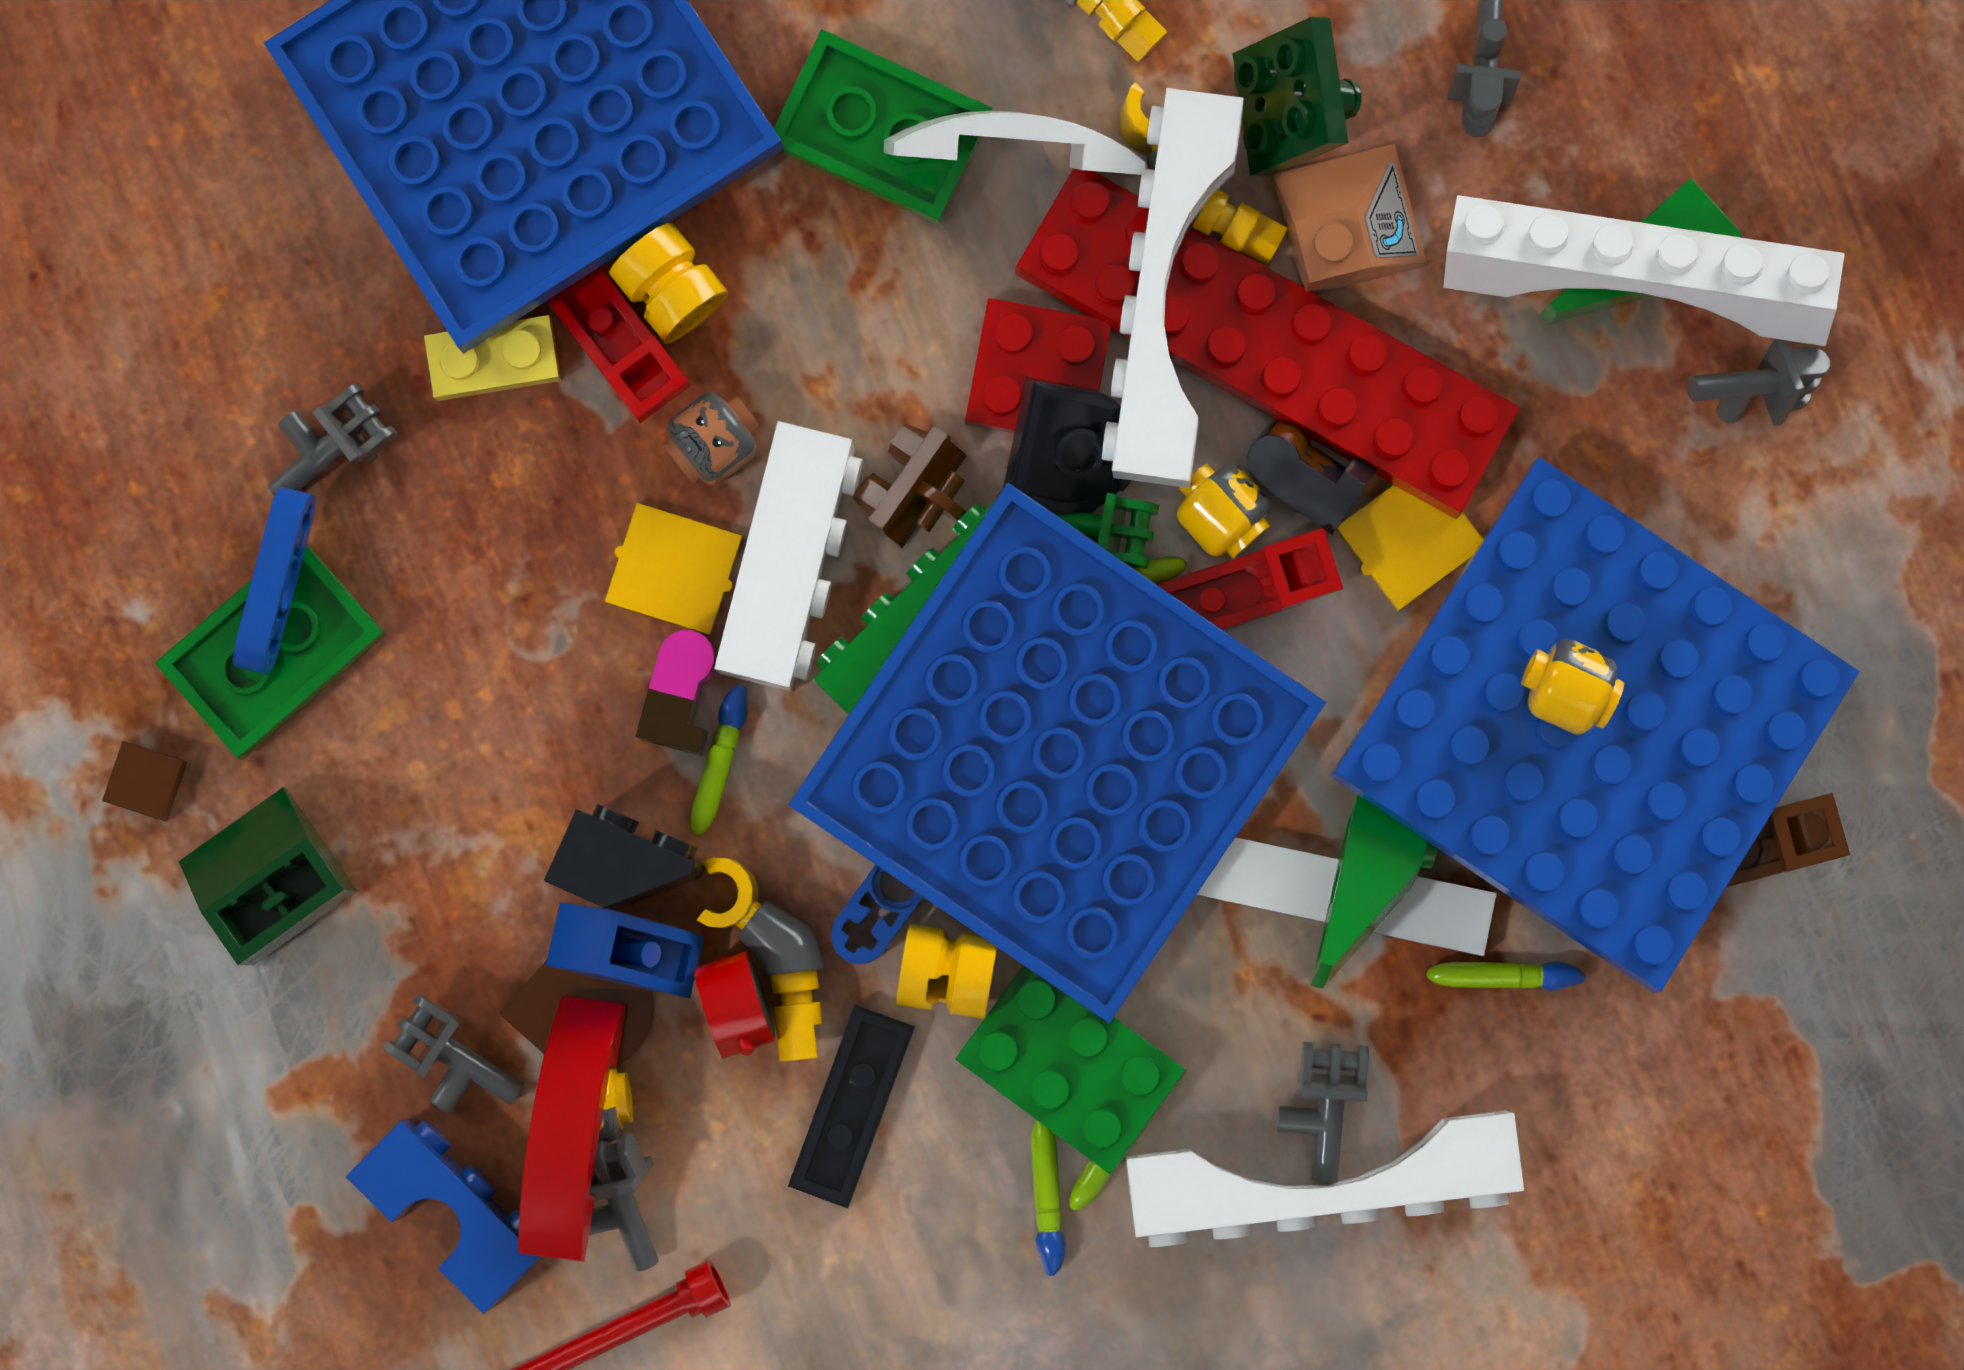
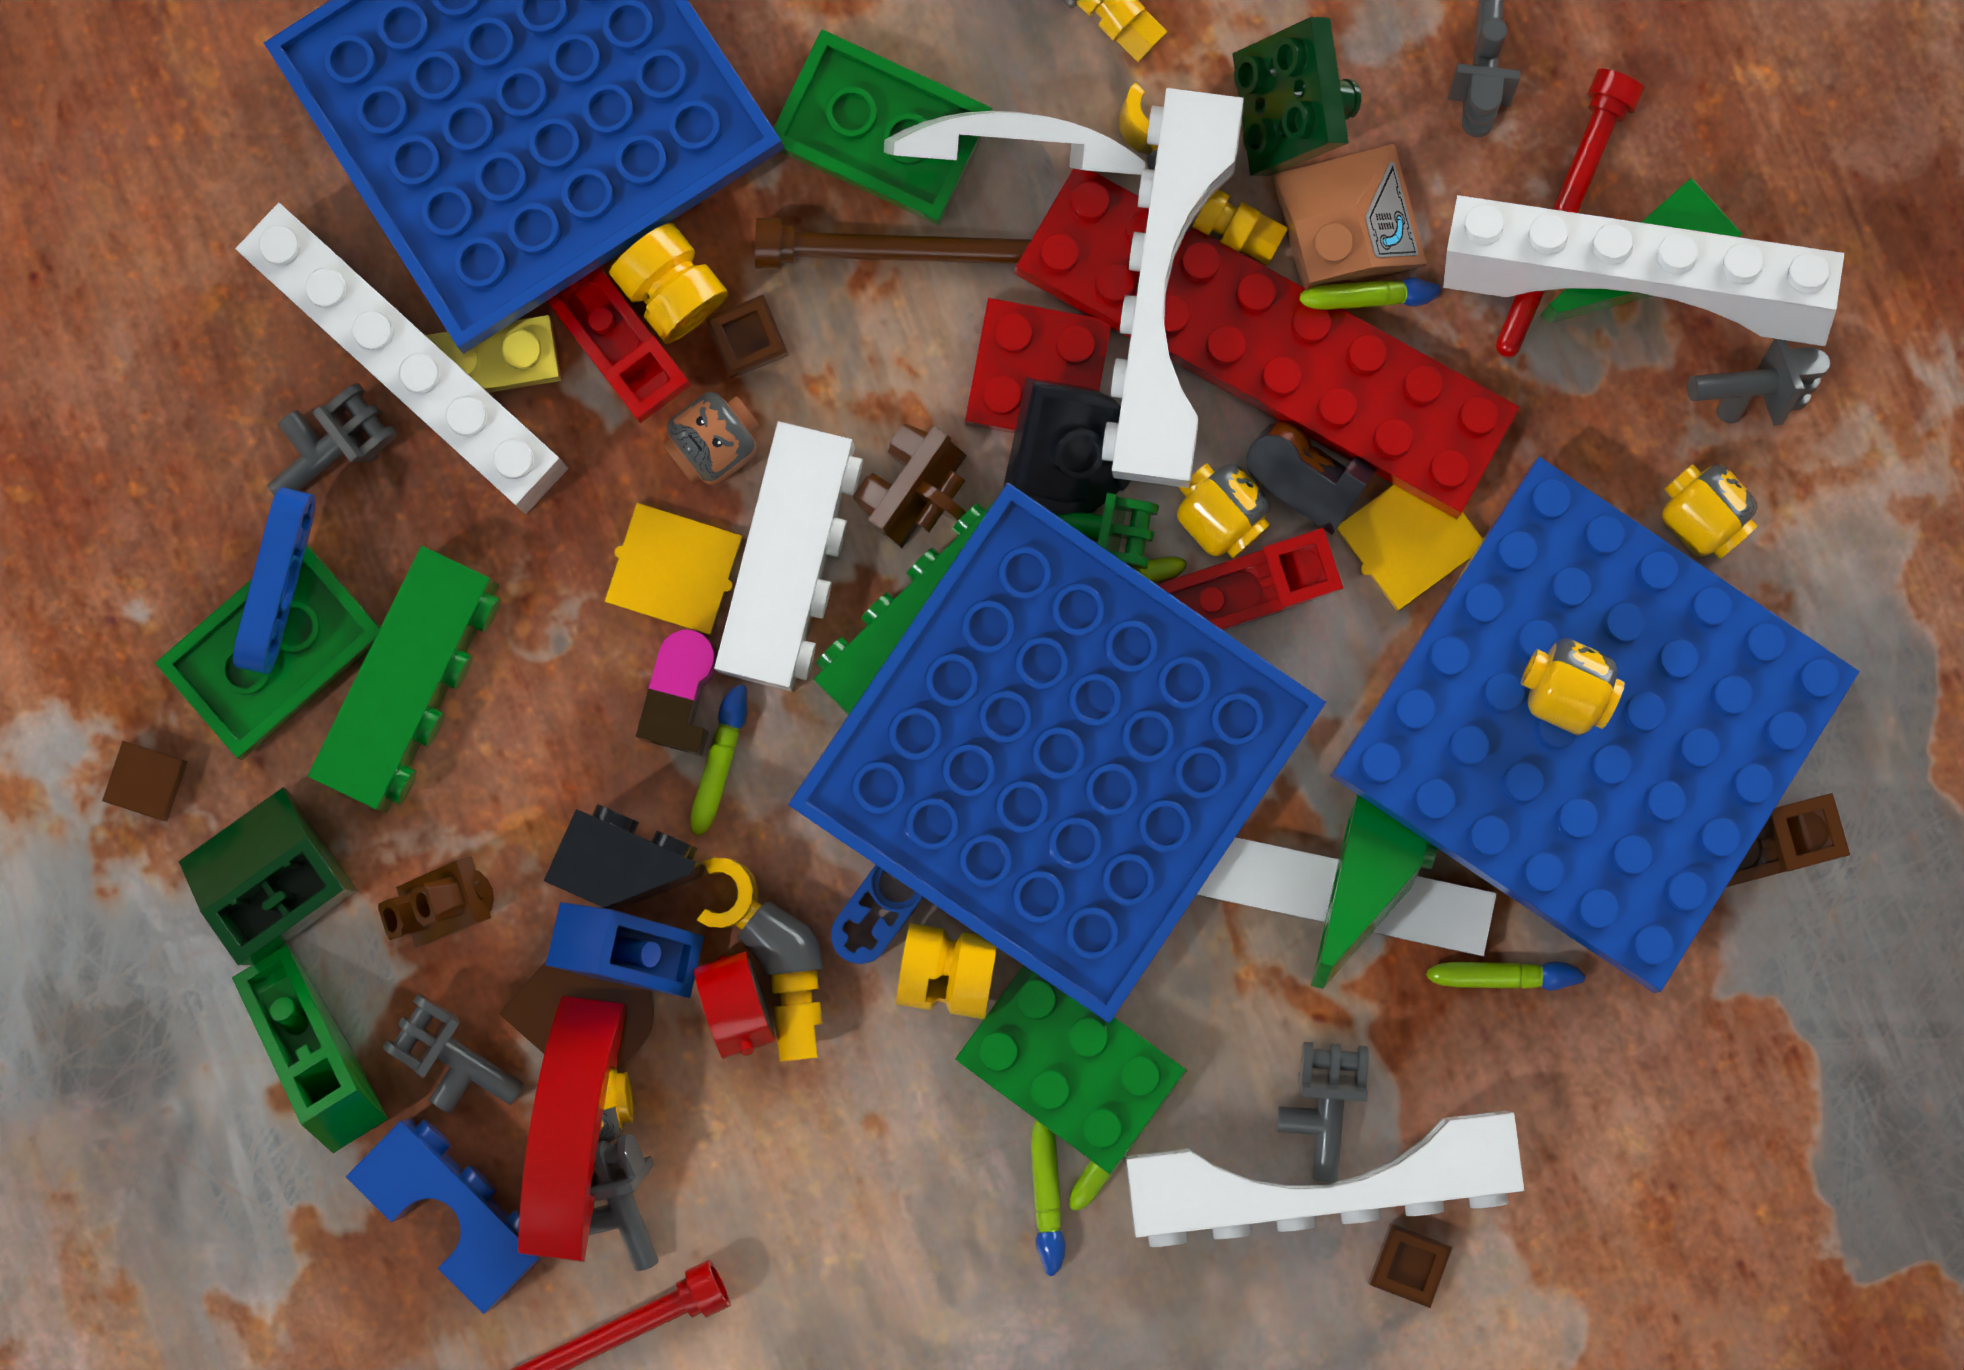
black tile [788,1004,915,1209] -> none
none -> green slope [232,944,388,1153]
none -> white arch [235,202,569,514]
none -> green brick [307,545,501,812]
none -> reddish brown hips [378,856,494,948]
none -> reddish brown tile [705,294,789,379]
none -> reddish brown piece [755,218,1032,269]
none -> lime piece [1300,277,1441,310]
none -> reddish brown tile [1368,1223,1453,1308]
none -> red piece [1495,68,1644,358]
none -> yellow head [1661,464,1758,559]

